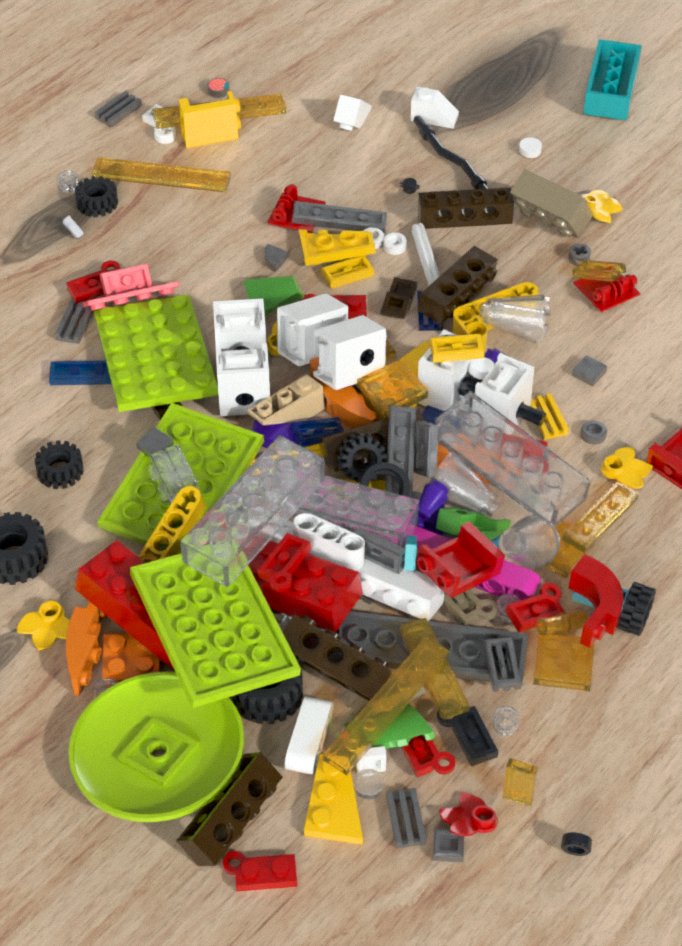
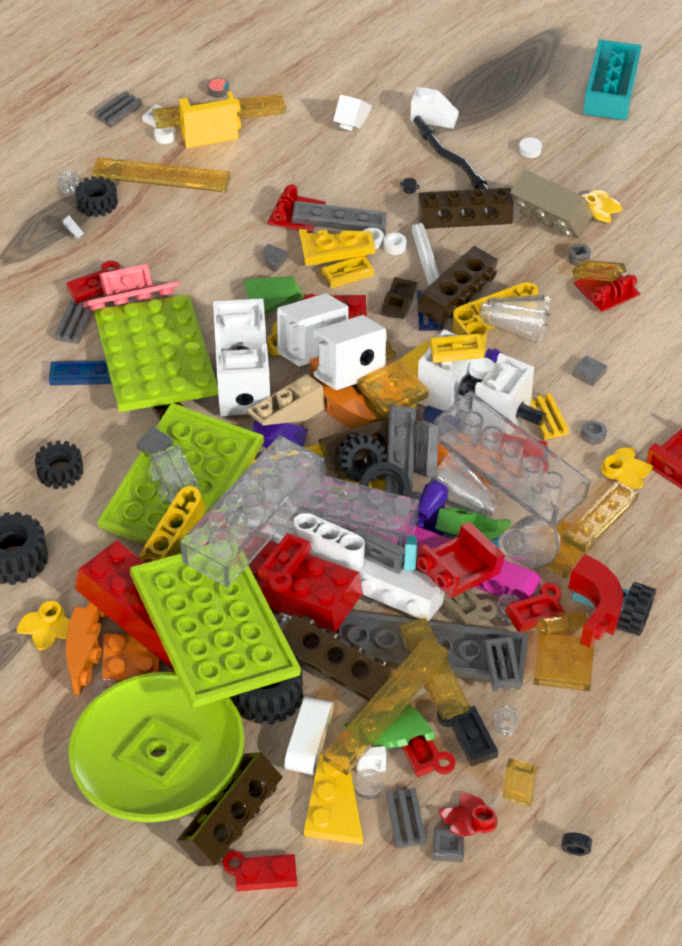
clear blue tile [289,417,344,448] -> none

